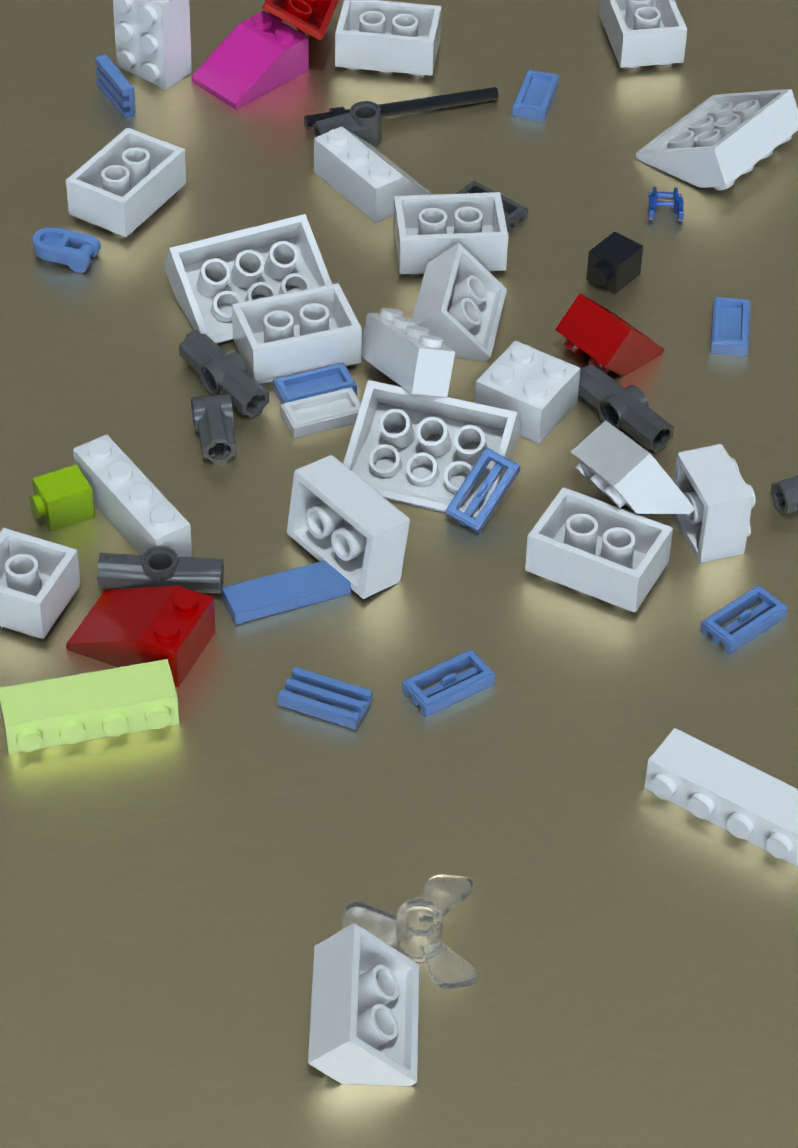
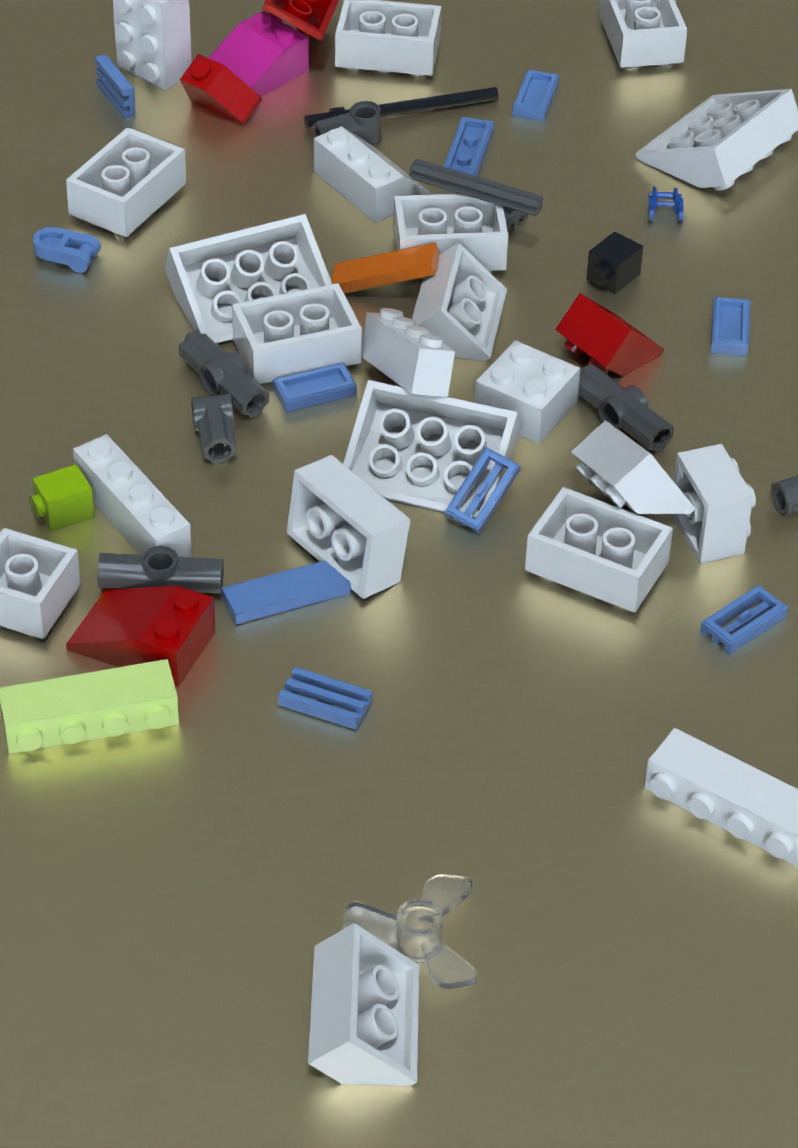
white tile [281,387,361,438] -> none
medium blue tile [402,649,495,718] -> none
none -> red slope [179,54,262,125]
none -> orange tile [331,242,440,294]
none -> dark grey axle [409,159,543,216]
none -> medium blue tile [444,117,494,177]

